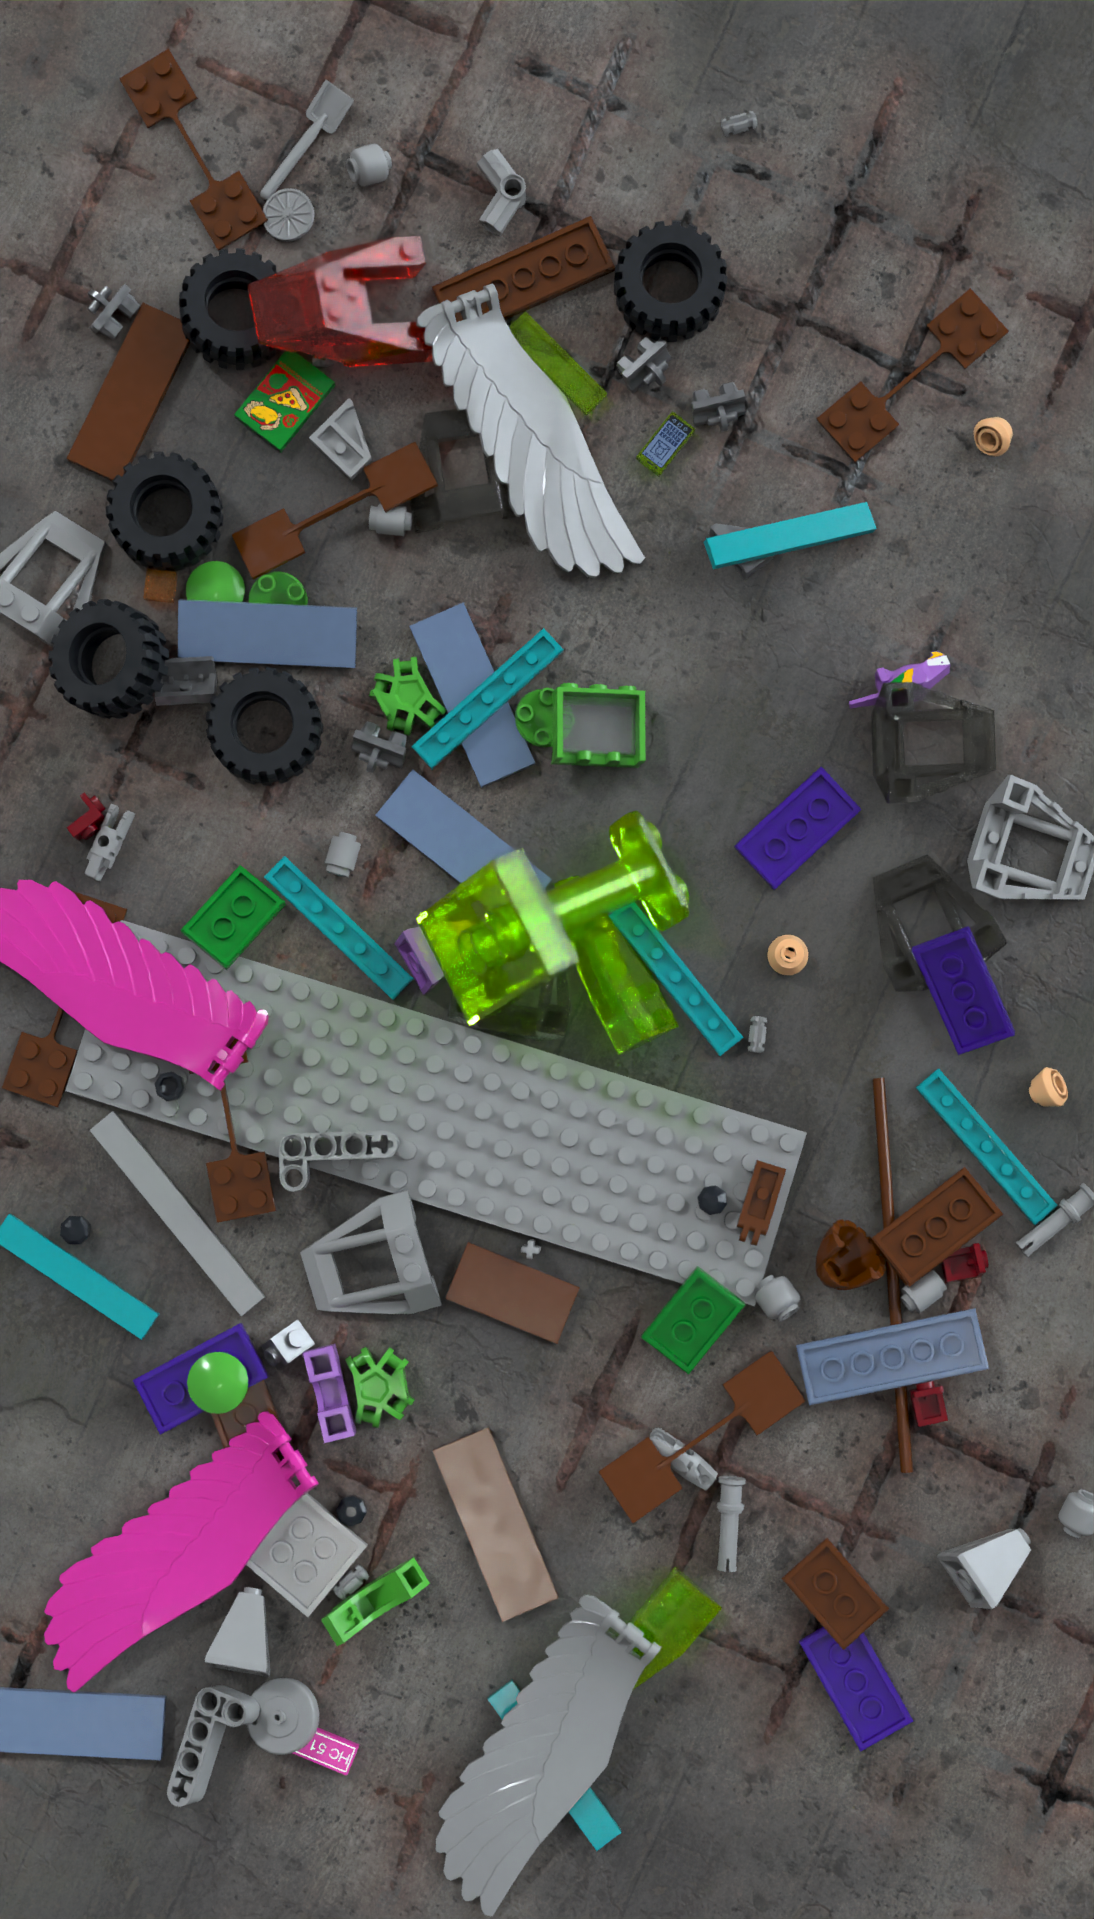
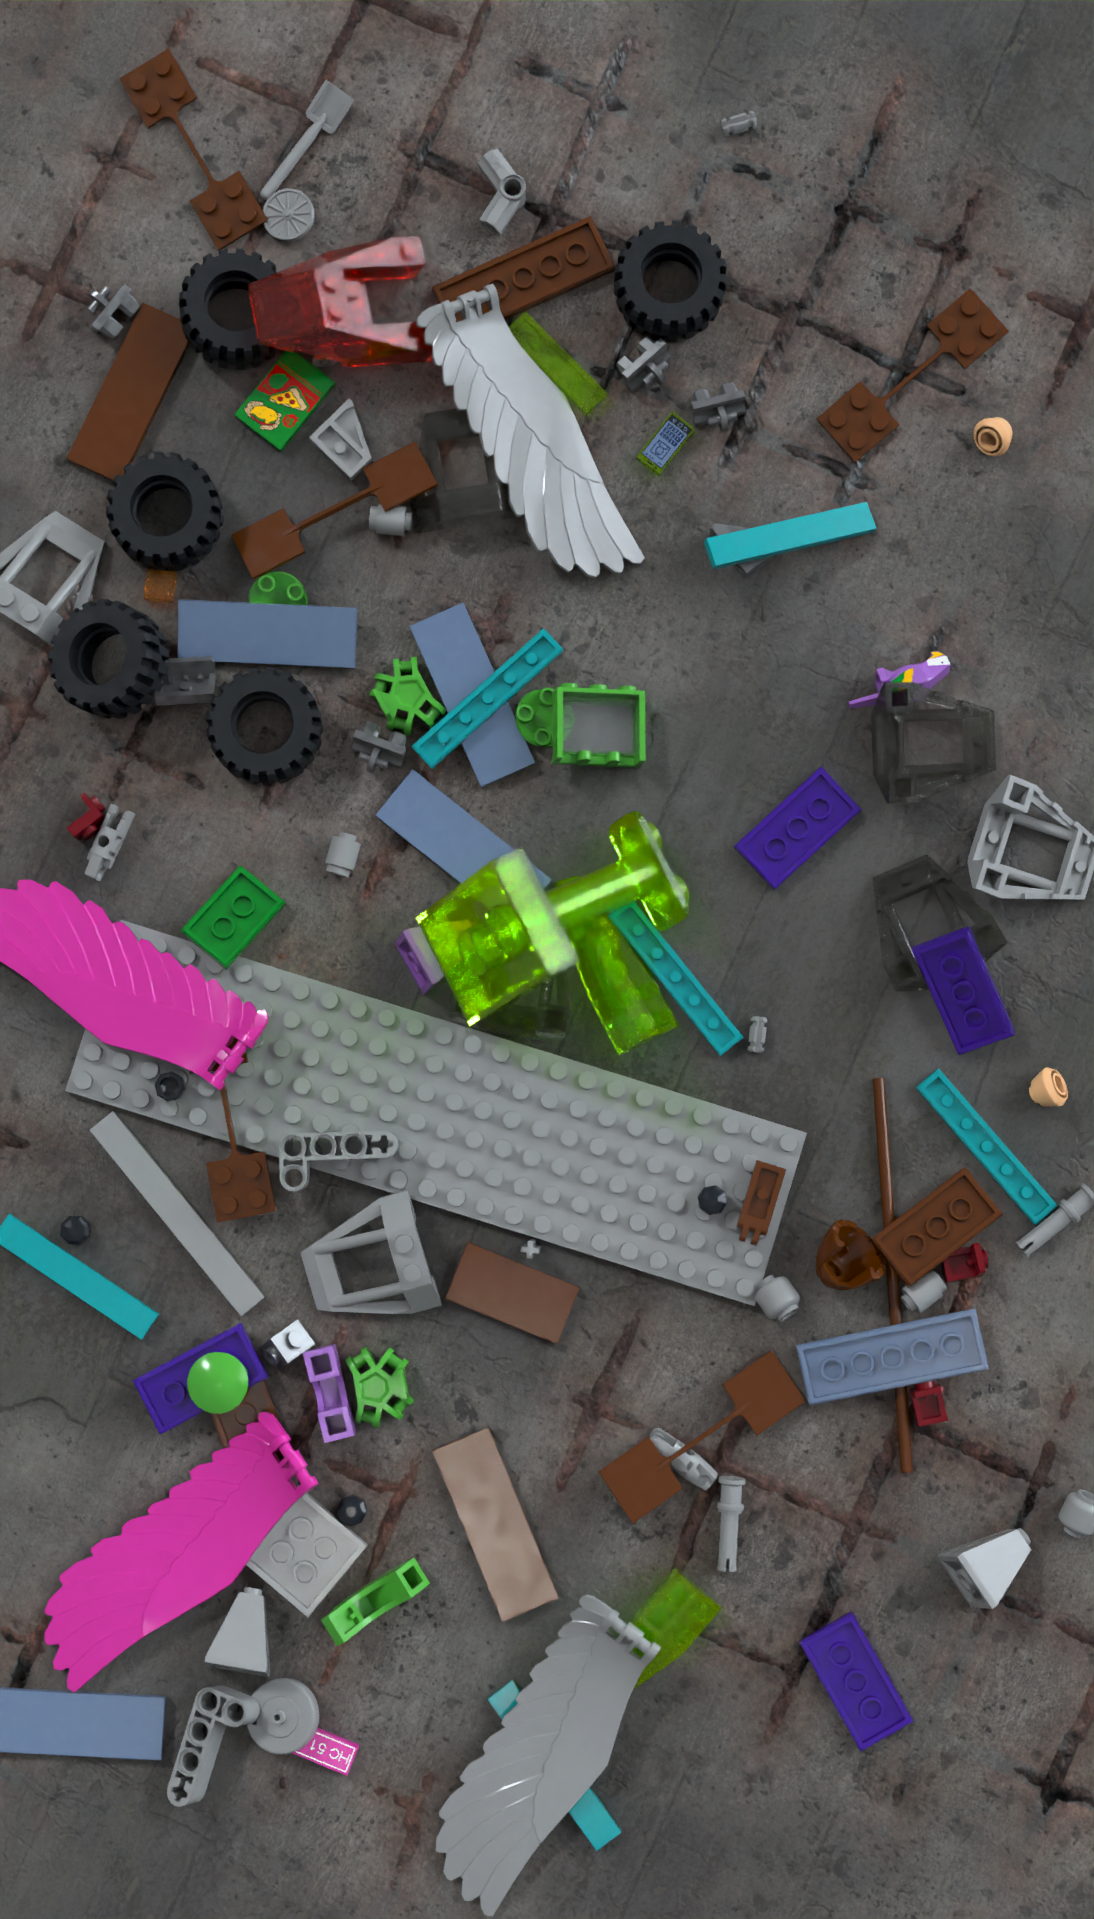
reddish brown hinge [2,891,128,1107] -> none
bright green dish [186,561,245,602] -> none
teal tile [264,856,414,1001] -> none
light grey piece [332,1565,369,1600] -> none
light grey head [346,144,392,187] -> none
green tile [641,1266,745,1374] -> none
light nougat cone [767,935,808,975] -> none
reddish brown tile [782,1538,889,1650] -> none

